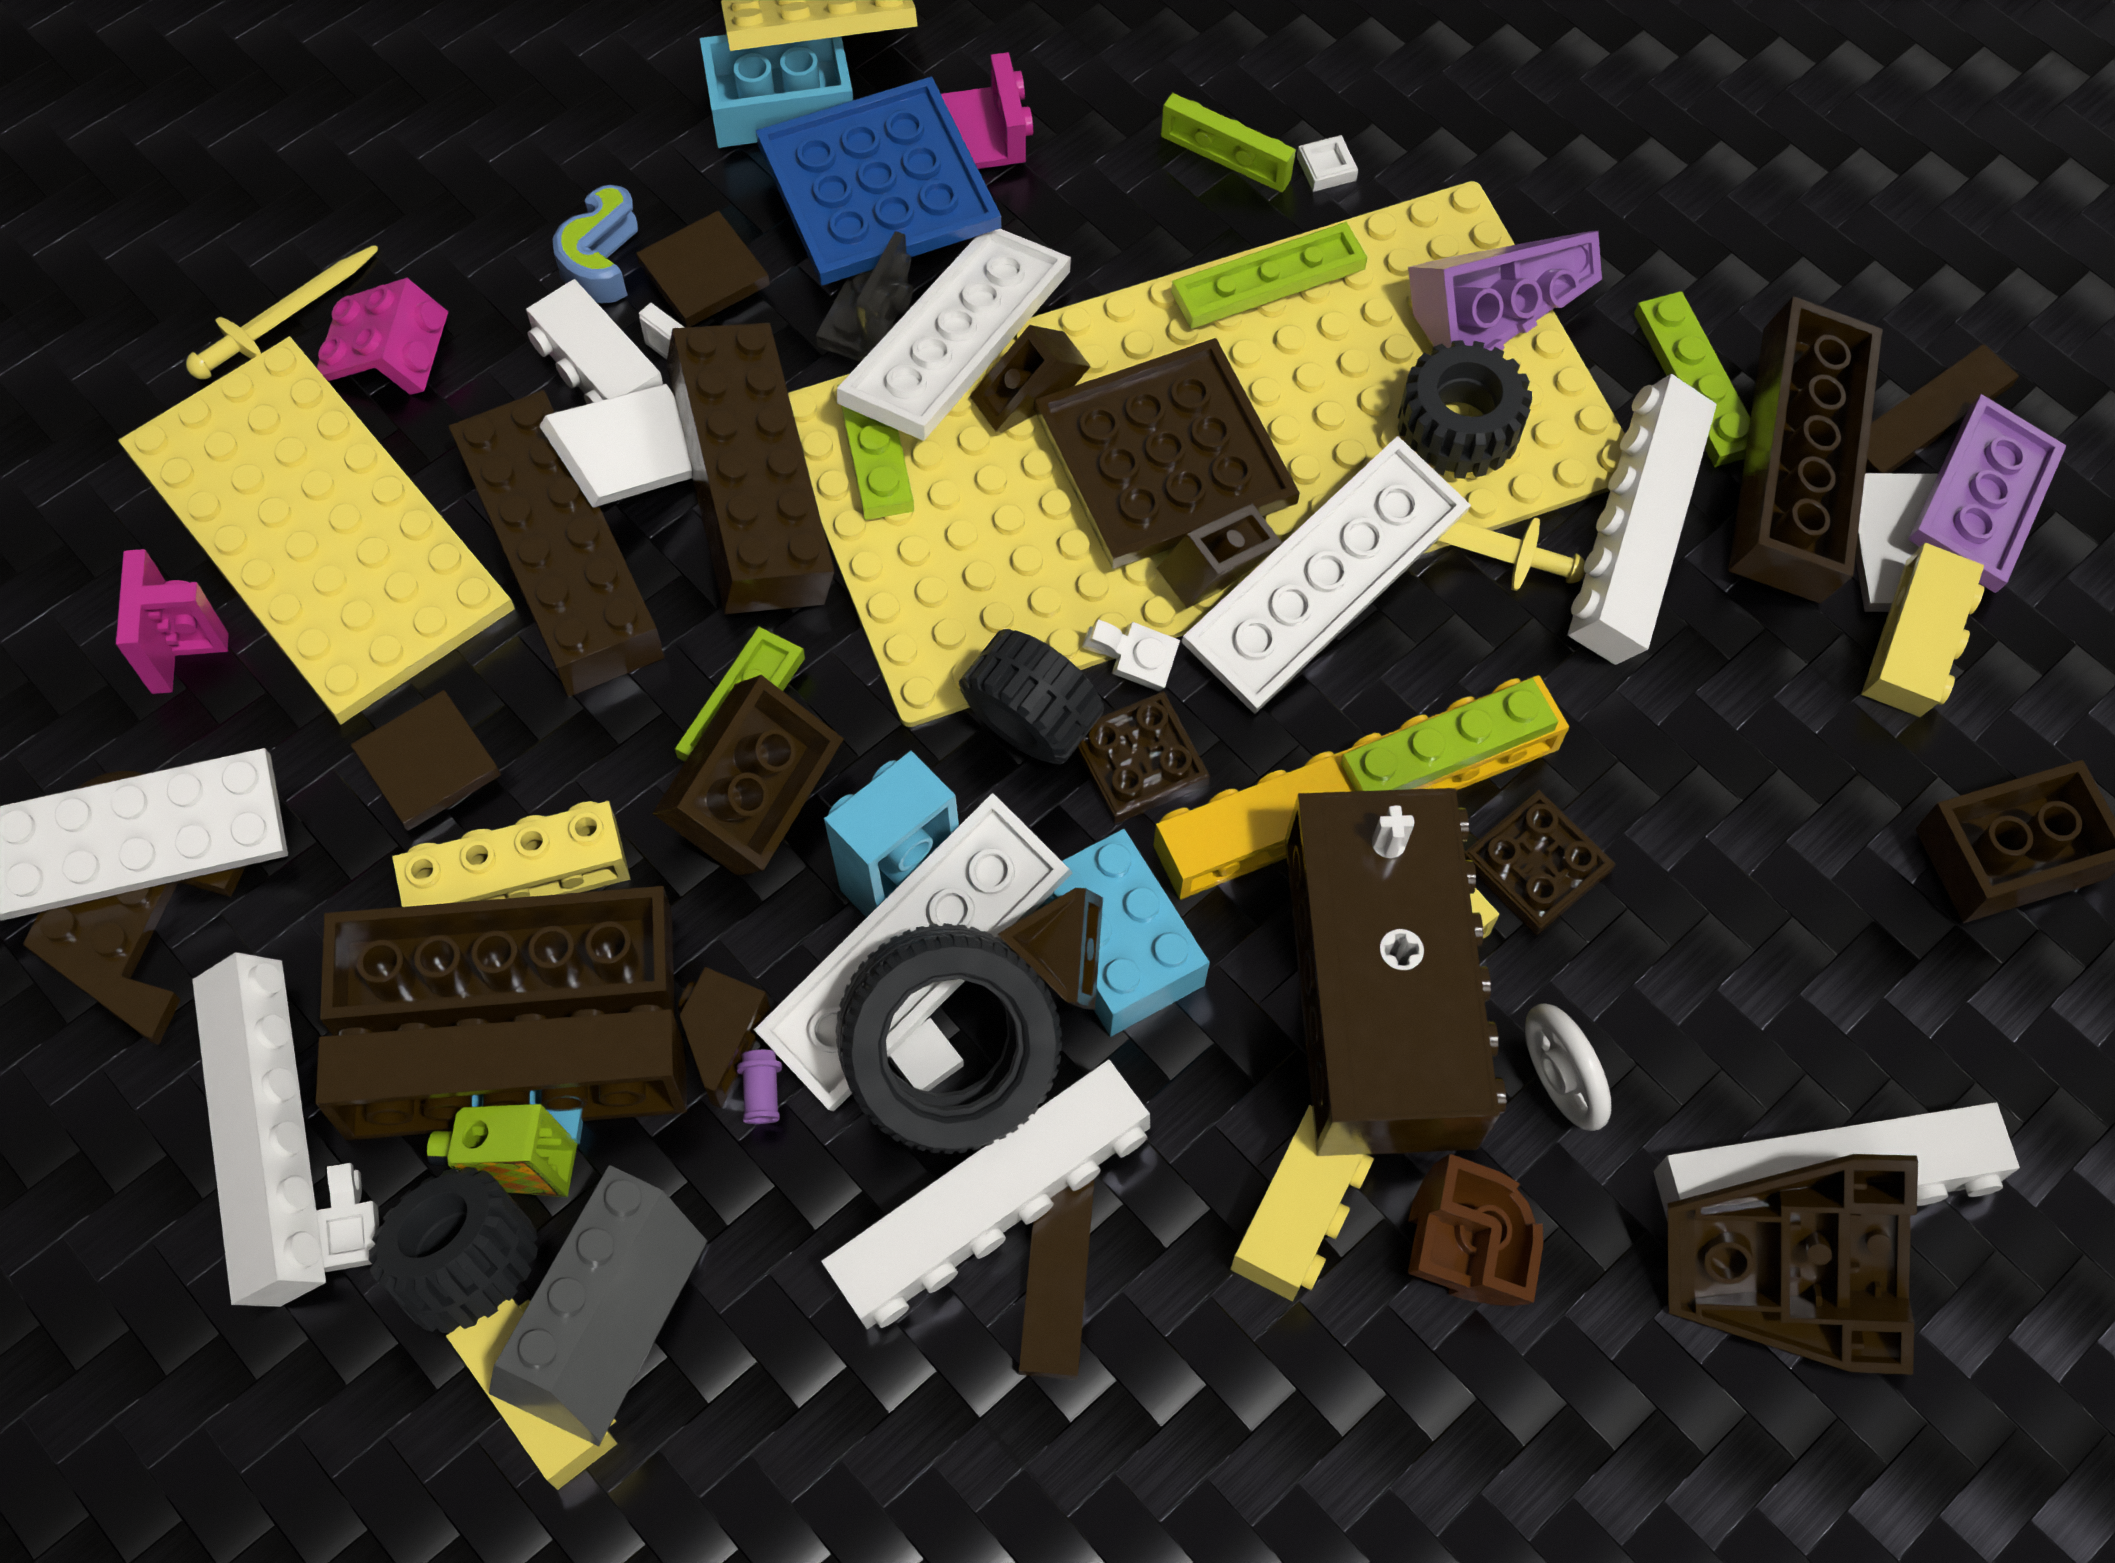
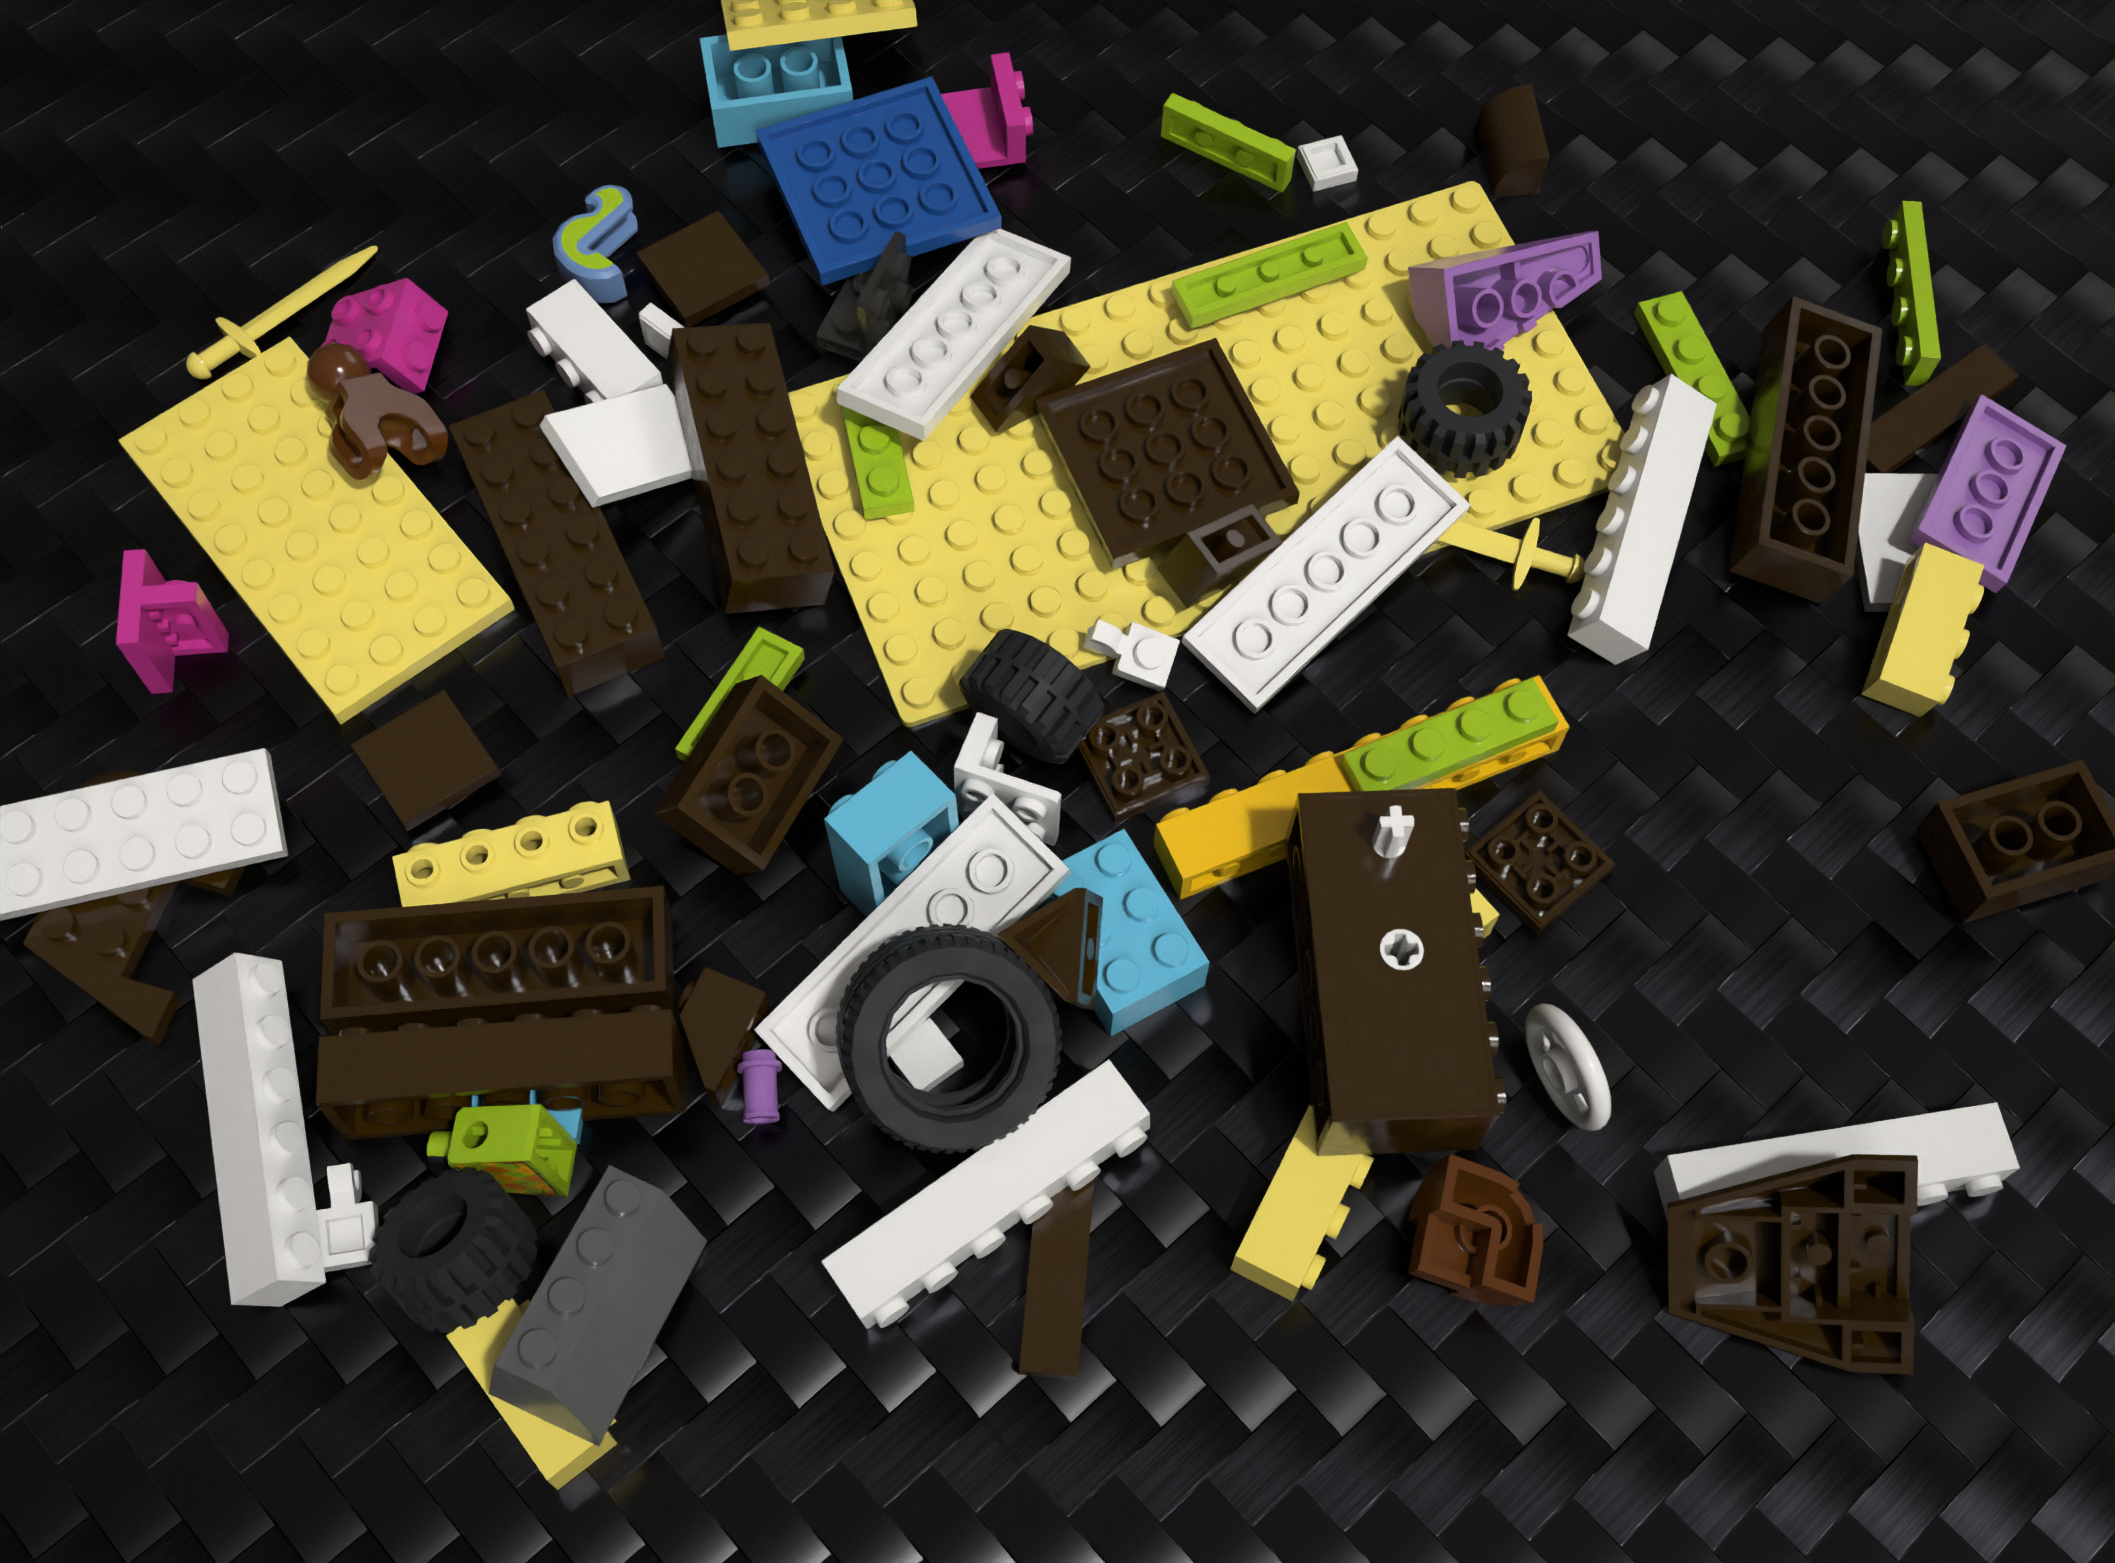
none -> reddish brown piece [306,342,448,480]
none -> white bracket [954,712,1061,846]
none -> dark brown brick [1476,84,1549,198]
none -> lime plate [1882,201,1941,386]

